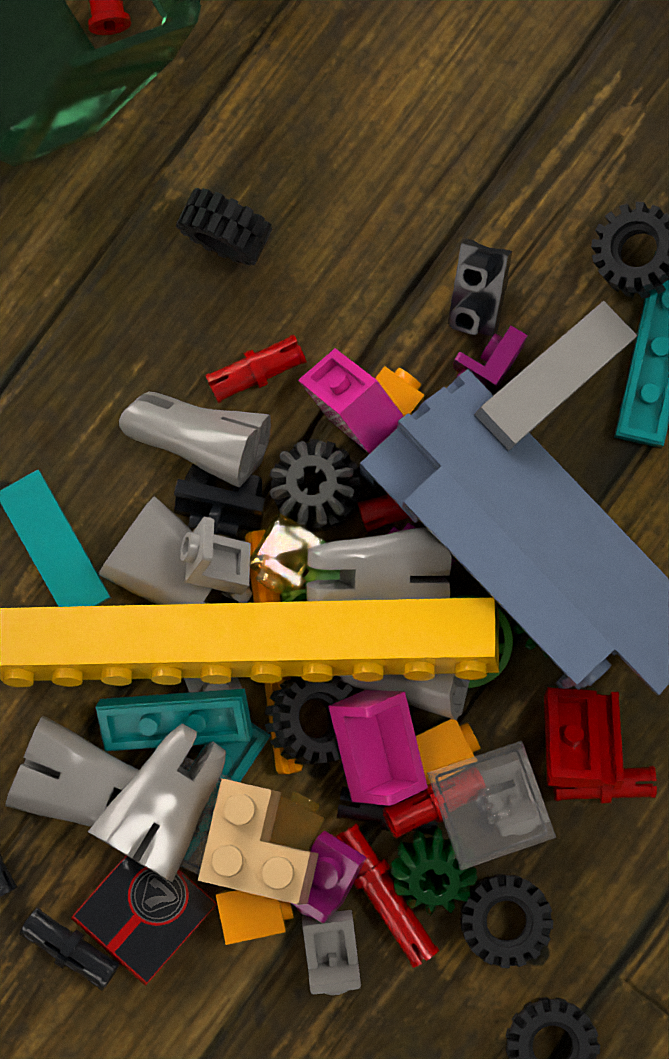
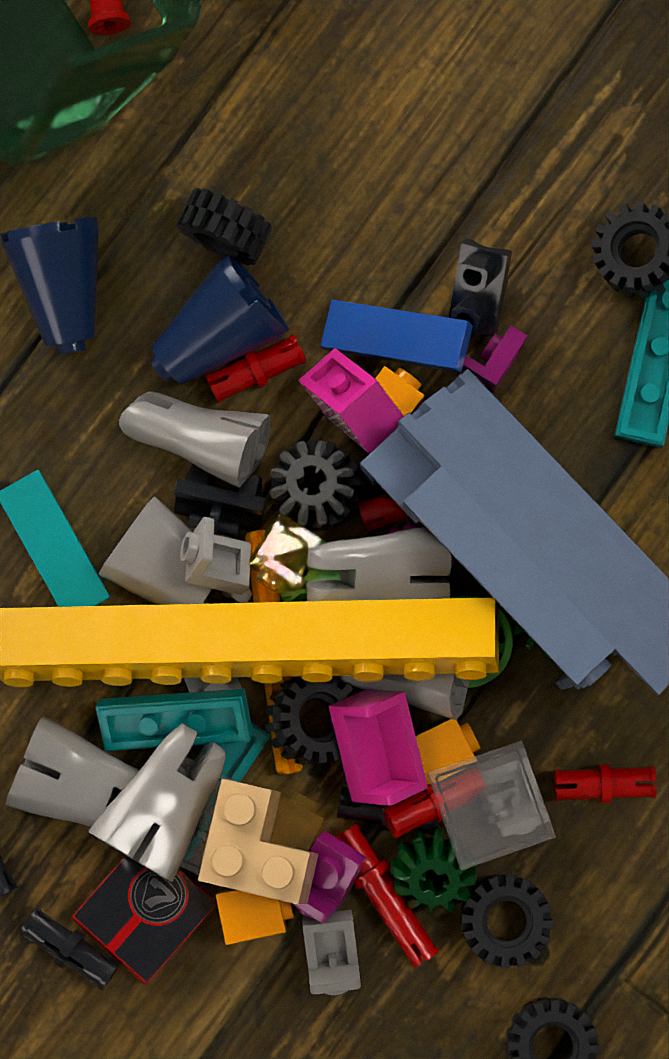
light grey tile [474,301,637,451] -> none
red plate [544,687,624,790] -> none
none -> dark blue cone [0,217,99,355]
none -> dark blue cone [150,255,289,385]
none -> blue tile [320,300,473,373]

